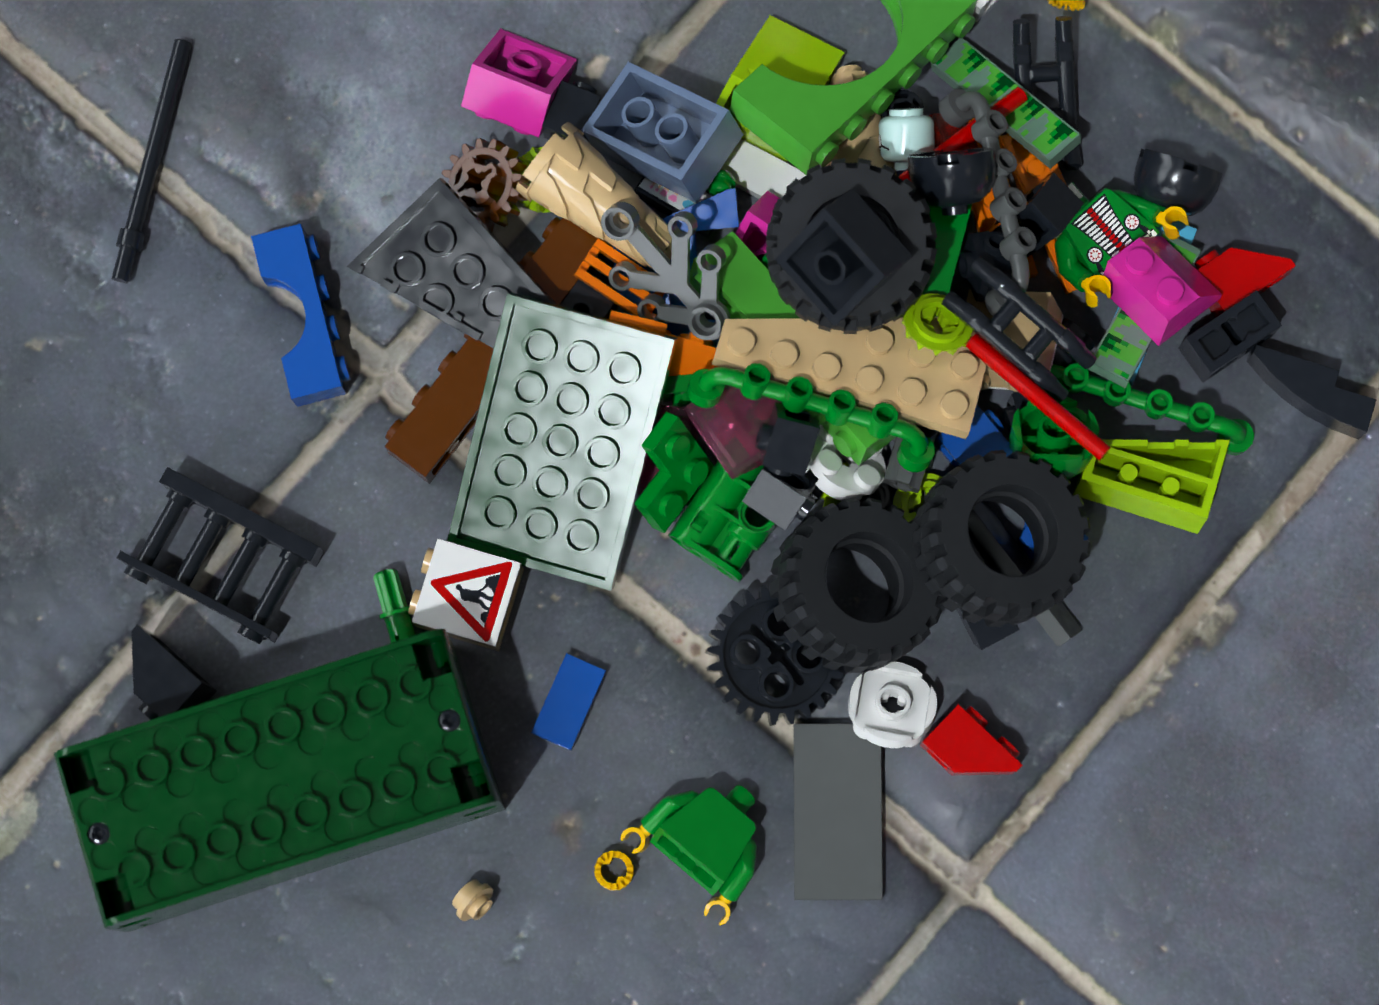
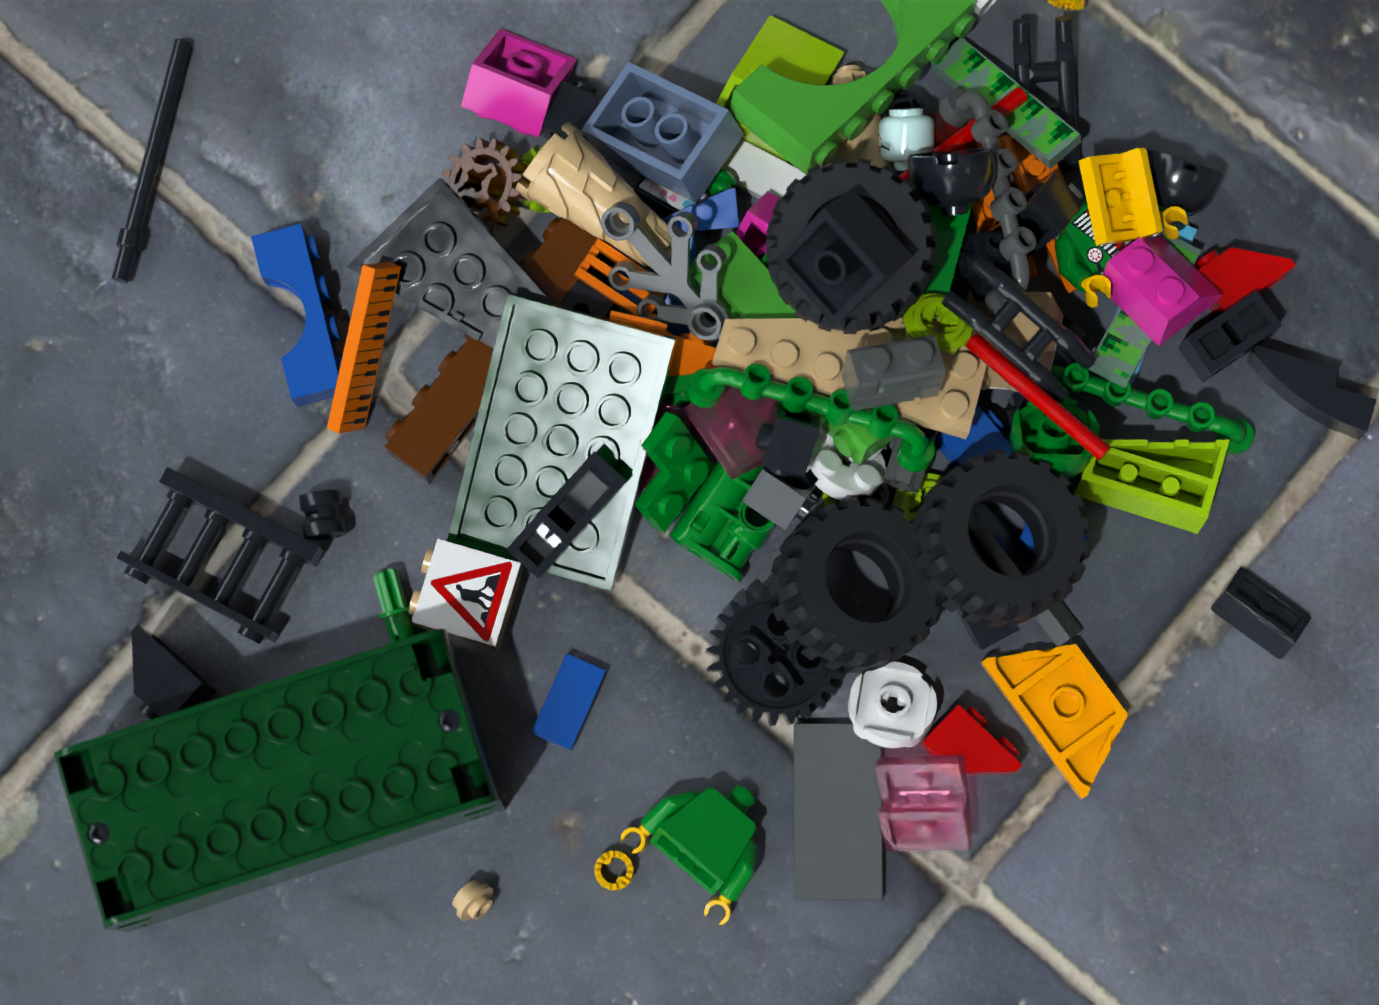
none -> black wheel [299,490,347,541]
none -> orange tile [327,262,401,434]
none -> black slope [506,451,627,580]
none -> dark grey brick [841,335,946,411]
none -> clear pink slope [875,755,972,851]
none -> light orange wing [980,644,1128,800]
none -> yellow bracket [1079,147,1163,246]
none -> black slope [1211,567,1312,659]

